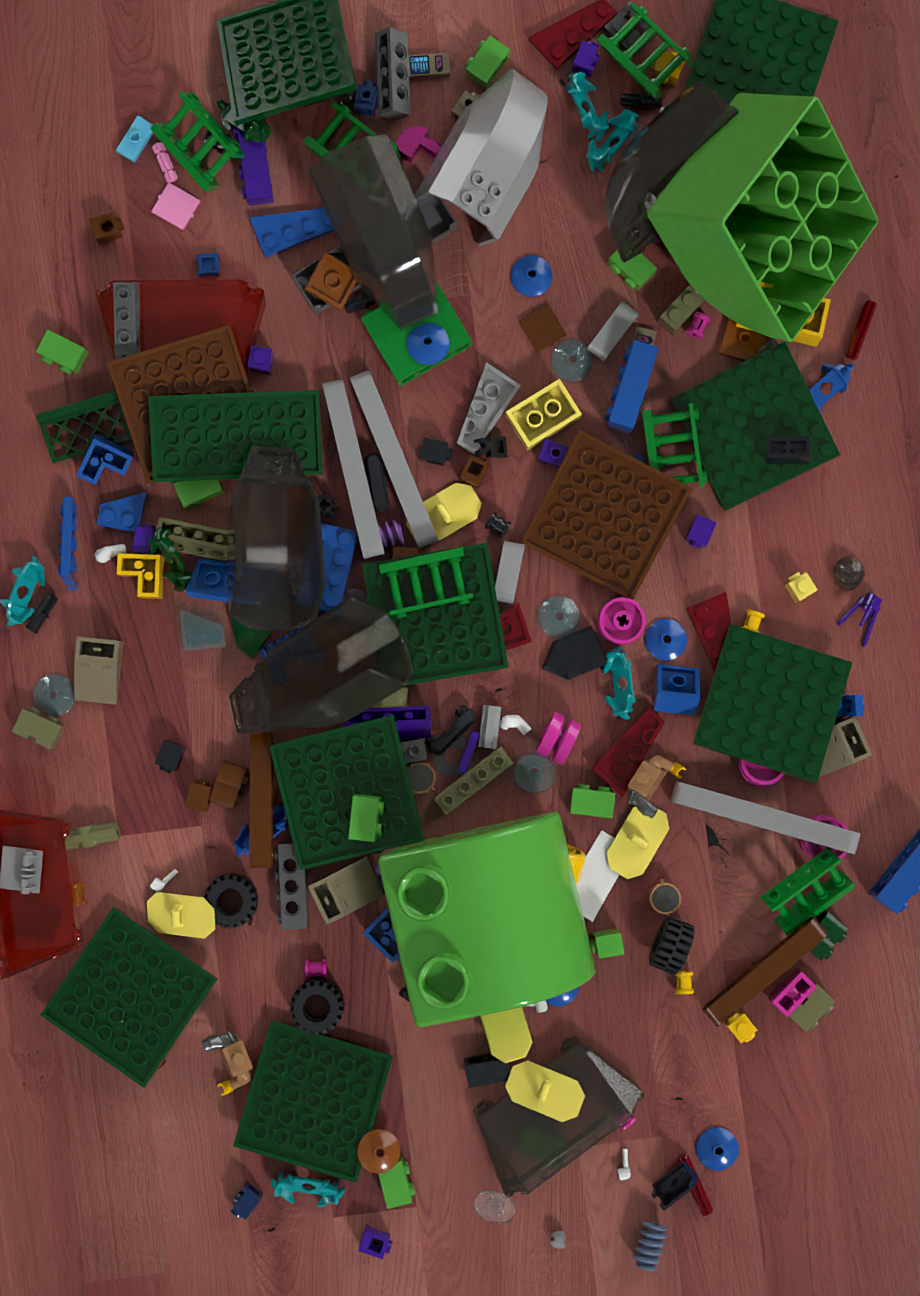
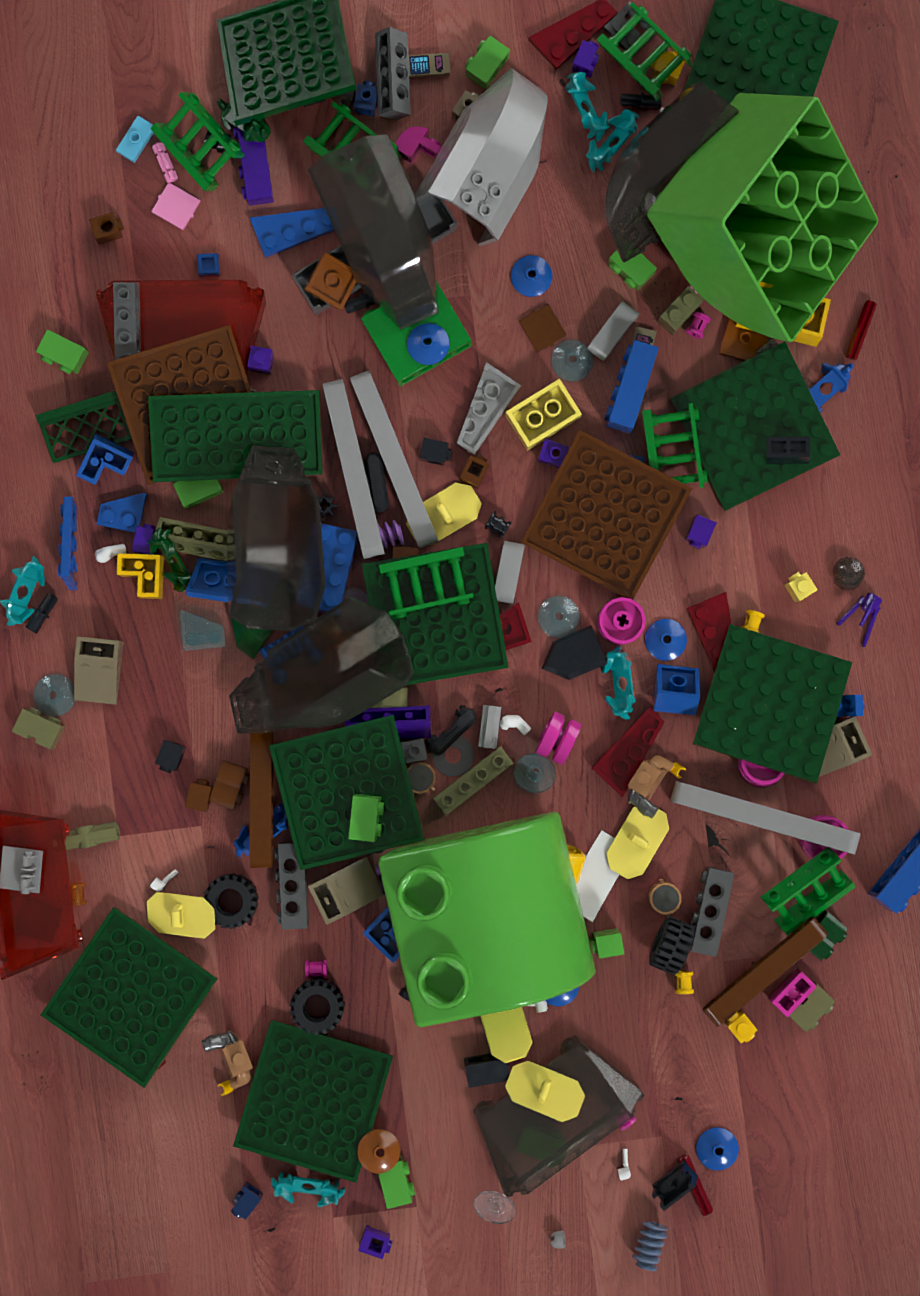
dark purple tile [457,731,479,773] -> none
black plate [474,436,508,459] -> none
bright green brick [569,784,615,818] -> none
none -> dark grey brick [690,866,735,957]

